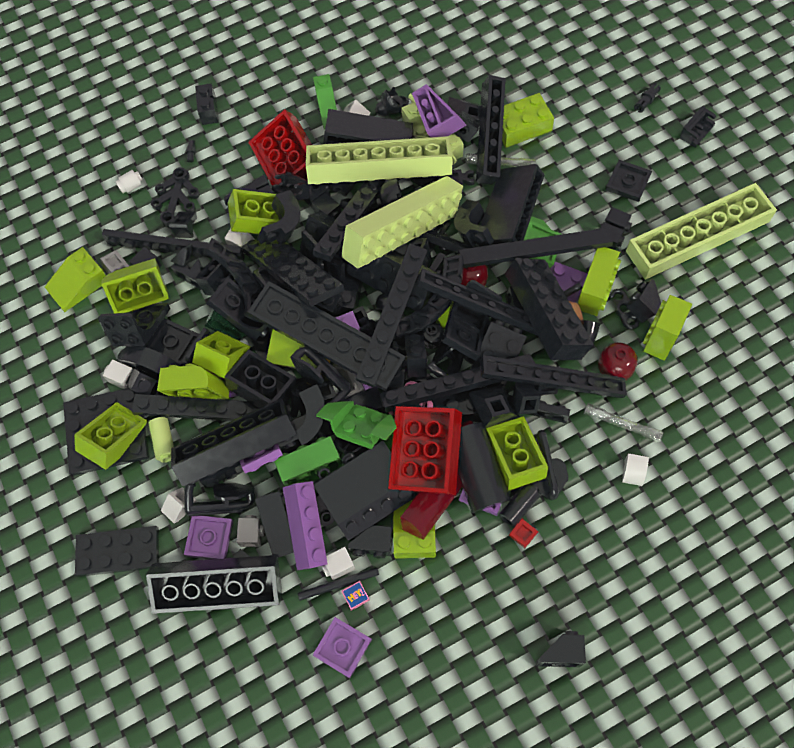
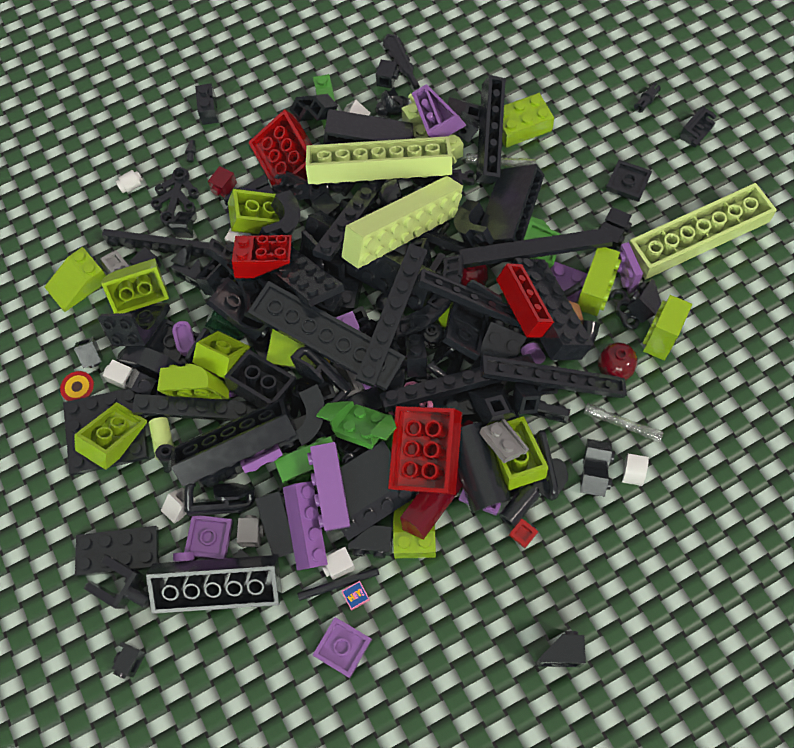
none -> sticker [60,371,94,401]
none -> brick [74,336,103,368]
none -> black piece [84,554,150,609]
none -> black brick [112,642,146,679]
none -> black cone [155,444,173,473]
none -> medium lavender tile [172,321,195,356]
none -> medium lavender tile [173,552,194,562]
none -> dark red brick [208,166,237,197]
none -> red slope [232,235,292,278]
none -> black brick [289,94,338,122]
none -> medium lavender brick [307,442,351,532]
none -> black brick [376,59,399,89]
none -> black sword [383,34,420,90]
none -> light grey plate [480,419,529,463]
none -> red brick [496,263,554,338]
none -> medium lavender tile [521,342,546,364]
none -> black brick [580,439,615,497]
none -> medium lavender plate [617,242,643,294]

